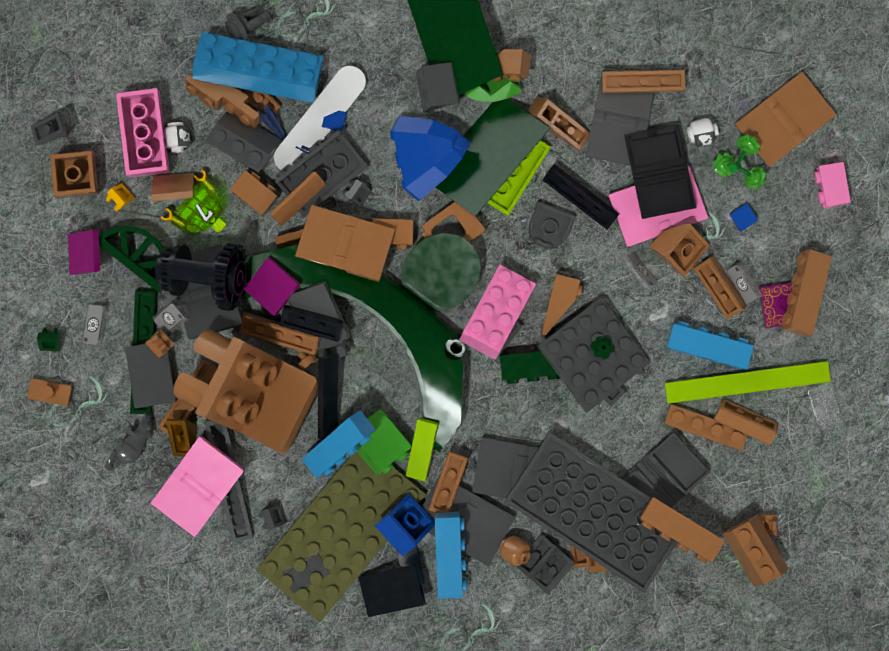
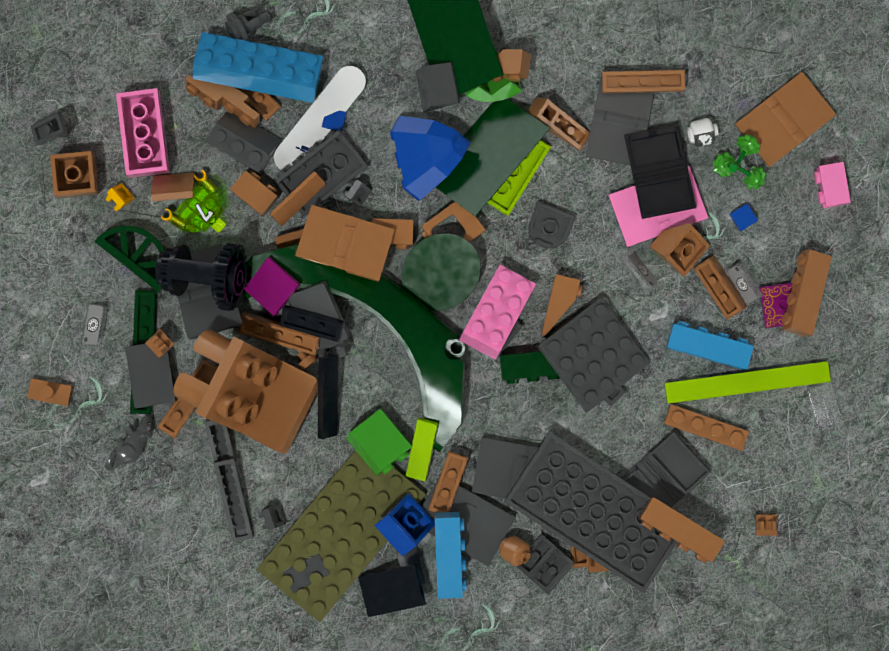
dark green tile [37,327,61,352] -> none
magenta tile [68,230,100,275] -> none
bright pink piece [151,436,244,537] -> none
slope [152,300,189,337] -> none
white head [164,122,190,153] -> none
pearl gold slope [166,419,197,457] -> none
dark blue piece [256,105,287,140] -> none
dark azure brick [302,410,376,479] -> none
black tile [542,164,619,230] -> none
dark green plant [590,336,614,360] -> none
medium nougat slope [715,398,779,445] -> none
medium nougat slope [722,514,789,587] -> none

